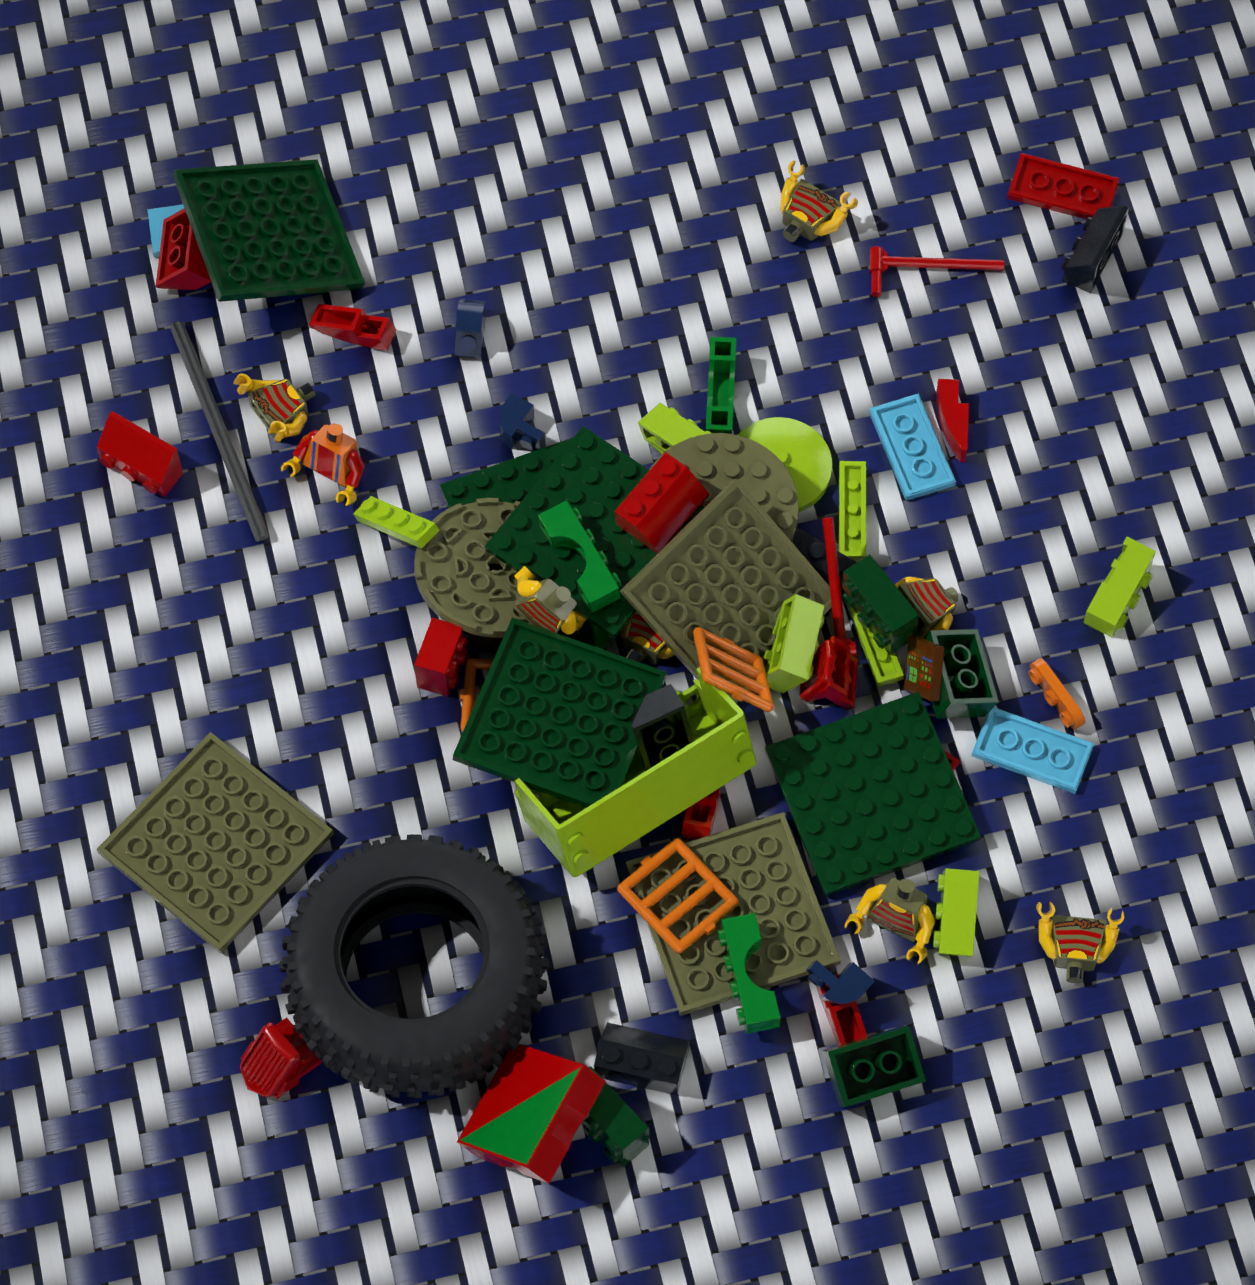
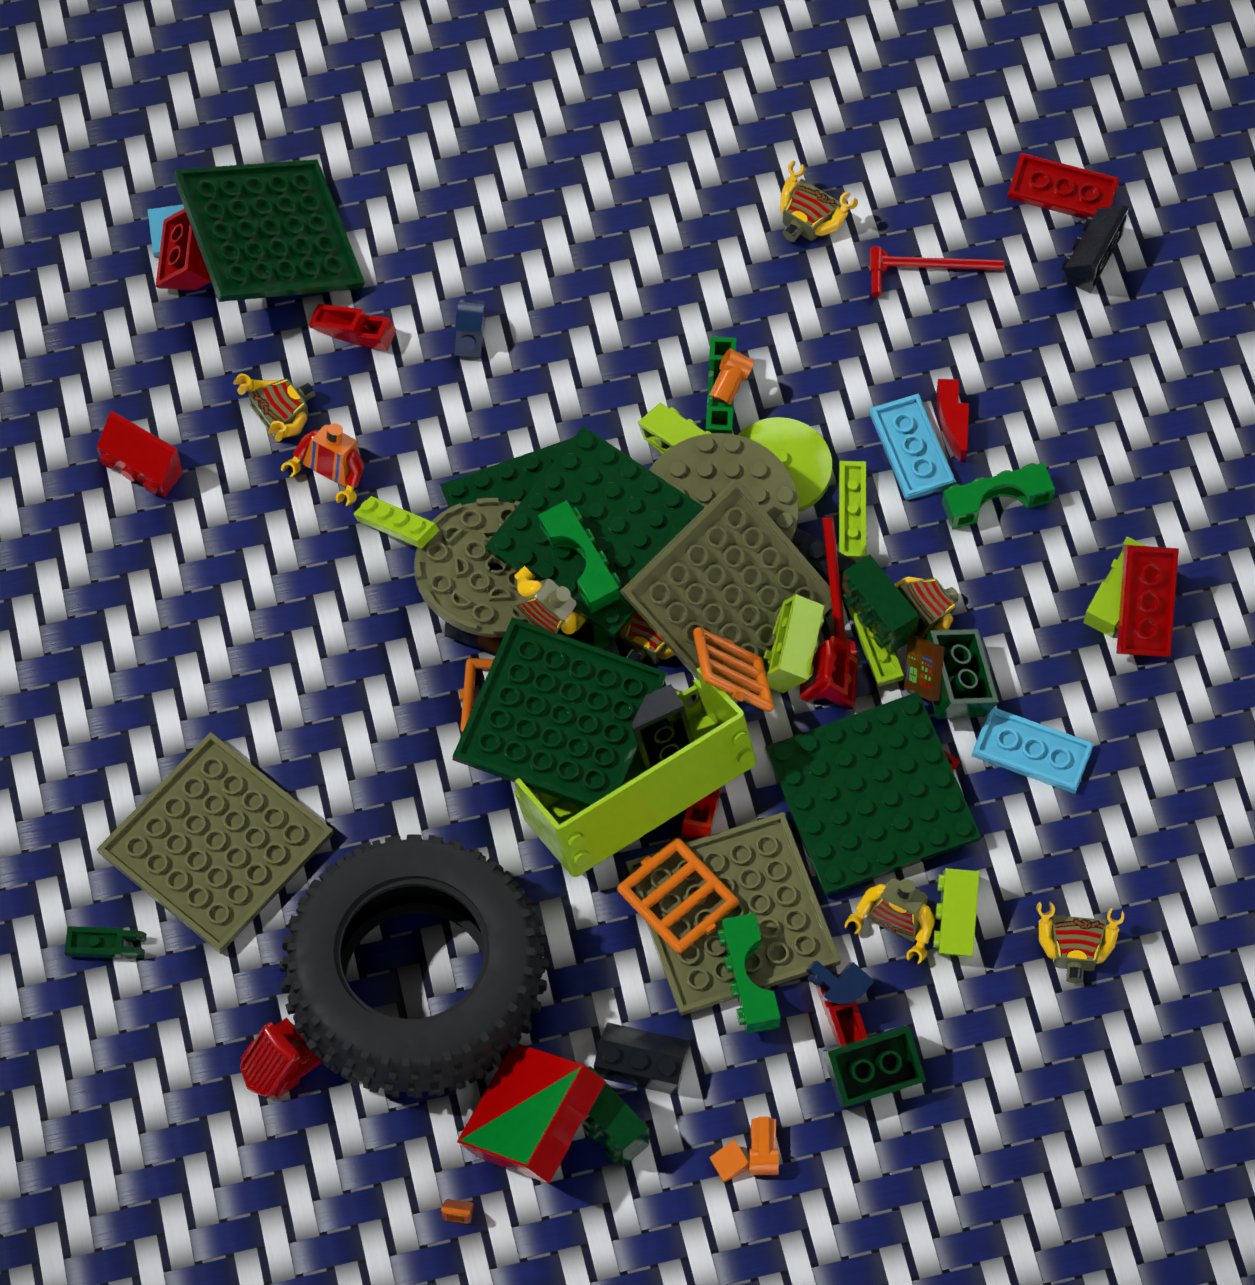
dark grey axle [170,321,269,542] -> none
red brick [414,618,468,697] -> none
dark blue brick [499,393,546,451] -> none
red slope [614,452,709,554] -> none
orange plate [1028,658,1085,730] -> none
none -> dark green hinge [65,926,147,959]
none -> orange slope [441,1199,474,1224]
none -> orange piece [709,348,754,405]
none -> orange slope [709,1140,749,1183]
none -> orange piece [749,1117,779,1175]
none -> green arch [942,462,1055,530]
none -> red tile [1116,545,1179,657]

